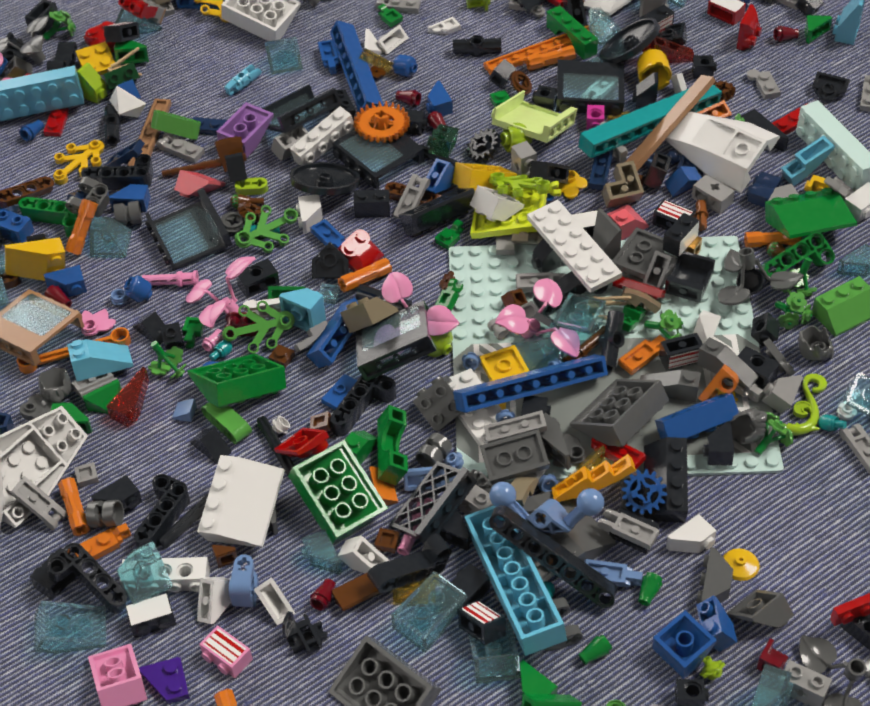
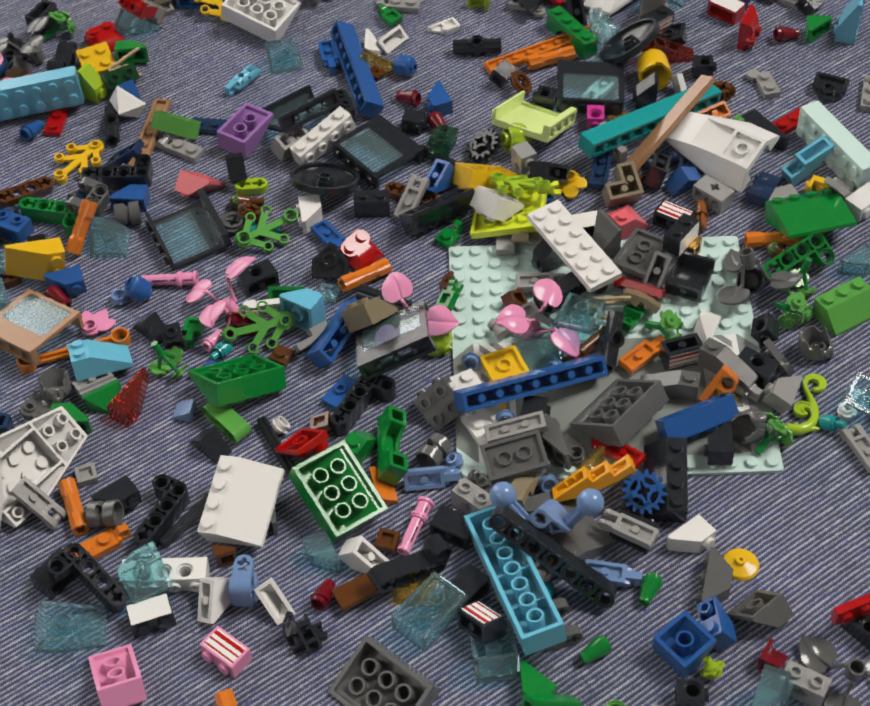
black brick [103,22,140,43] -> none
dark purple wing [139,657,190,704] -> none
reddish brown piece [161,137,247,177] -> none
orange gear [354,101,410,143] -> none
black fence [389,461,477,545] -> none
green plate [490,90,510,107] -> none

